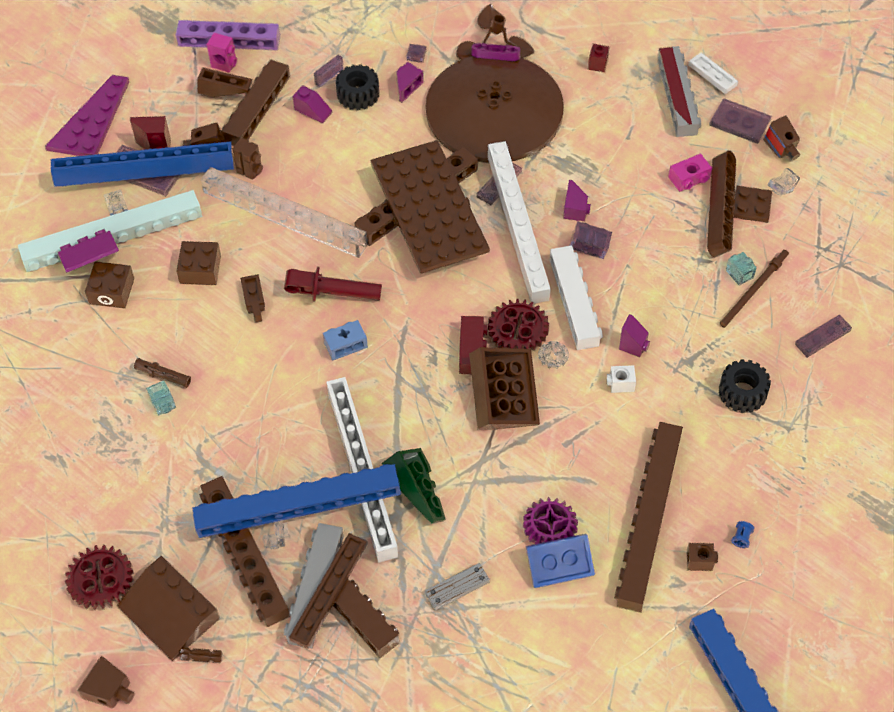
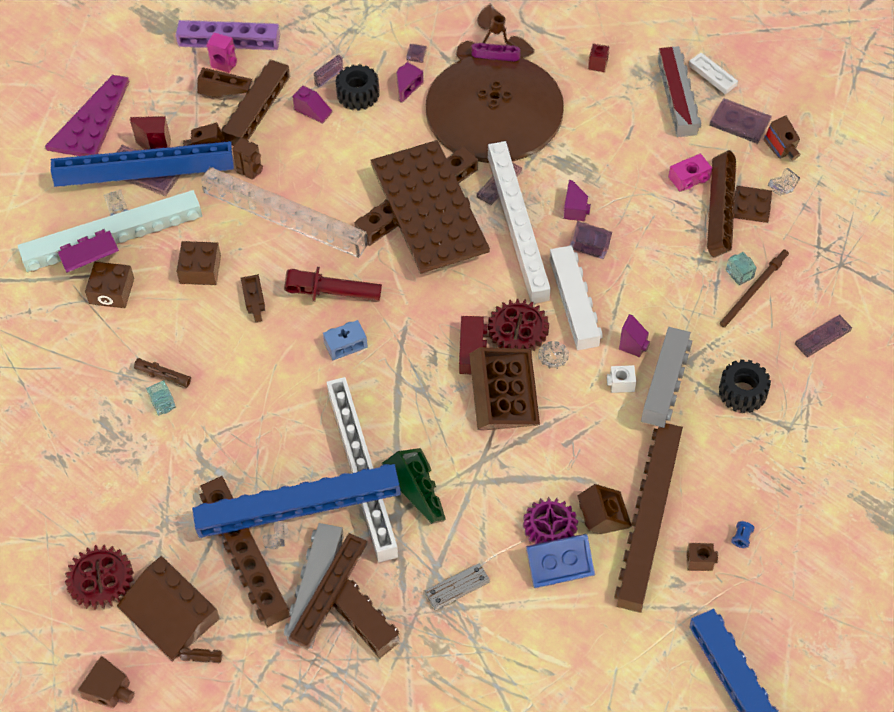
none -> reddish brown slope [577,484,632,534]
none -> light grey brick [641,326,693,428]

